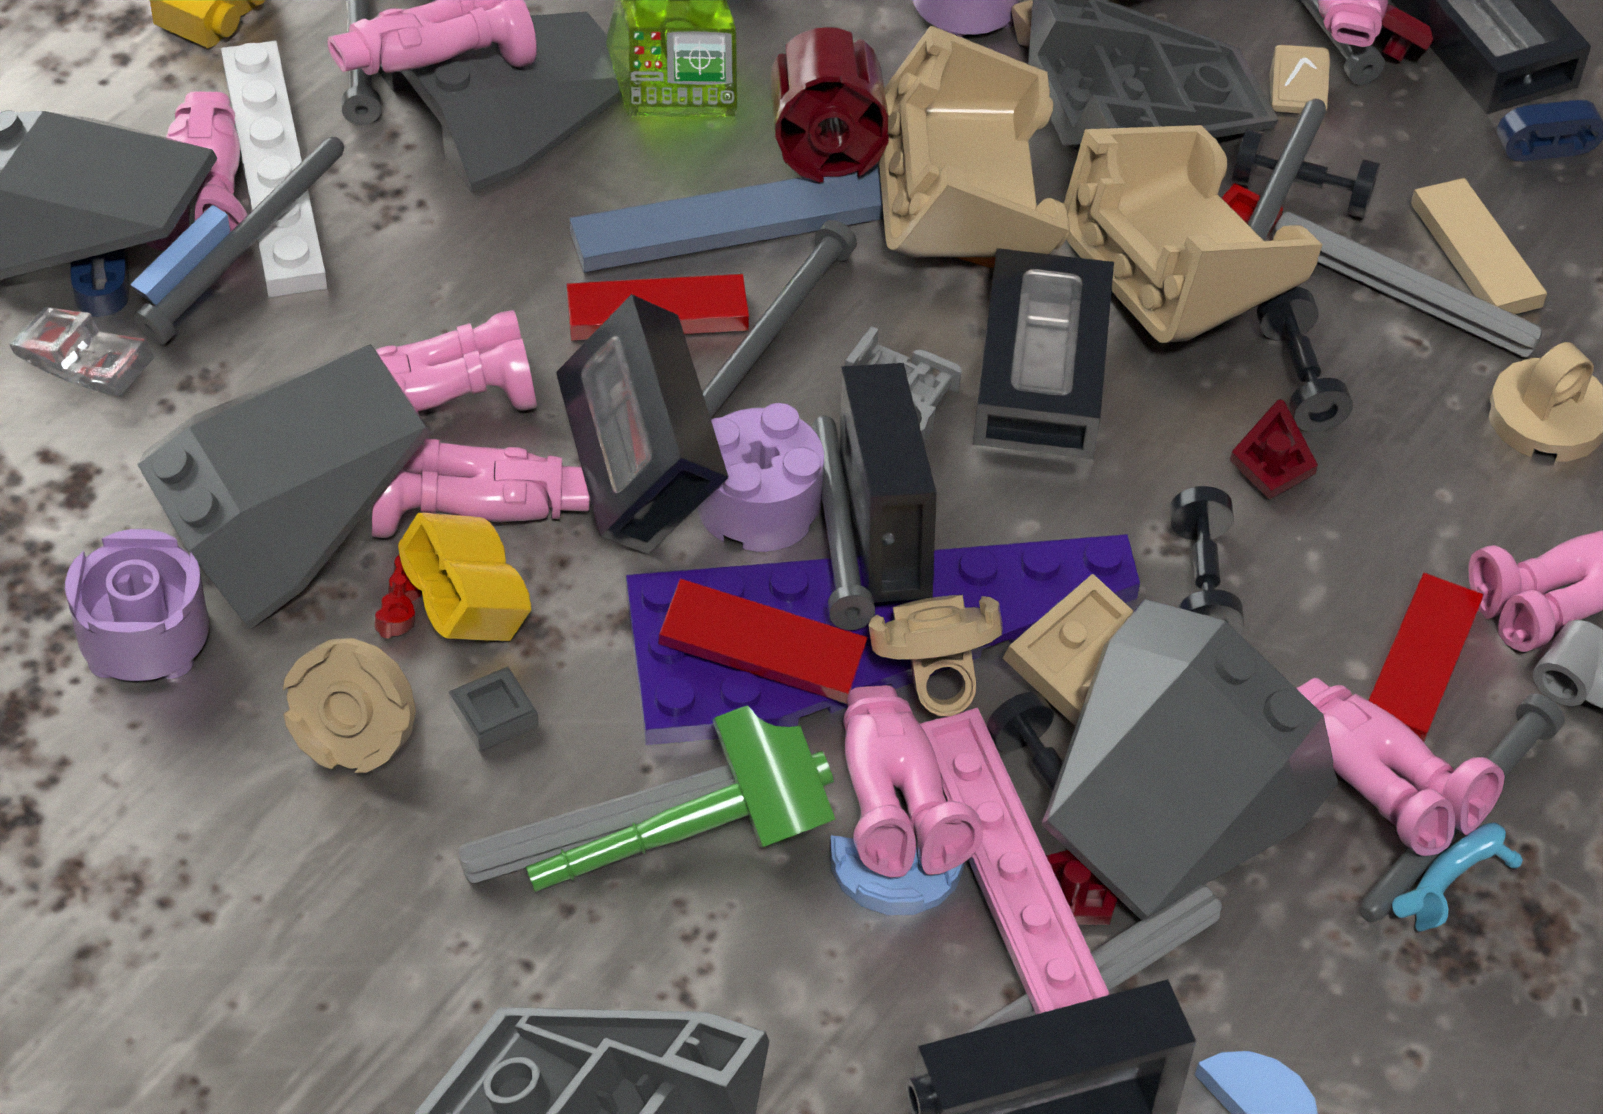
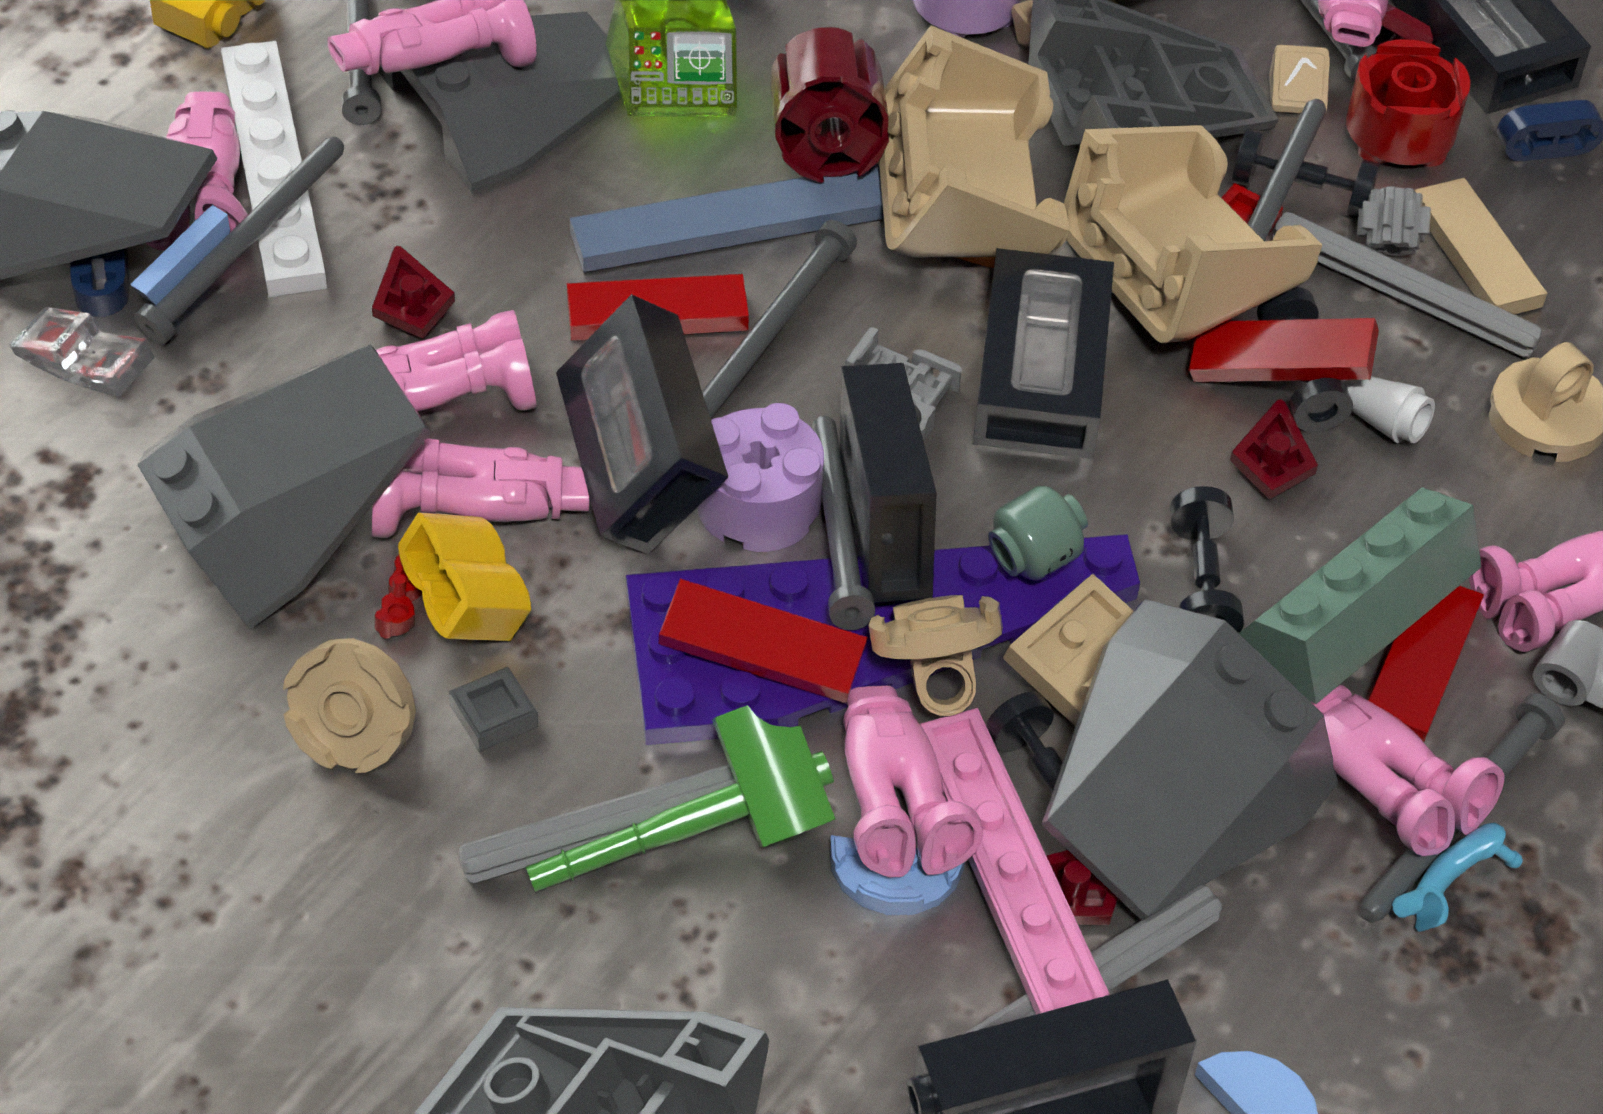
lavender brick [65,529,209,681] -> none
none -> dark red piece [372,246,455,338]
none -> sand green head [988,486,1088,581]
none -> red tile [1189,318,1379,382]
none -> sand green slope [1239,487,1481,704]
none -> white cone [1345,376,1435,443]
none -> red brick [1346,39,1470,167]
none -> light grey gear [1357,186,1431,257]

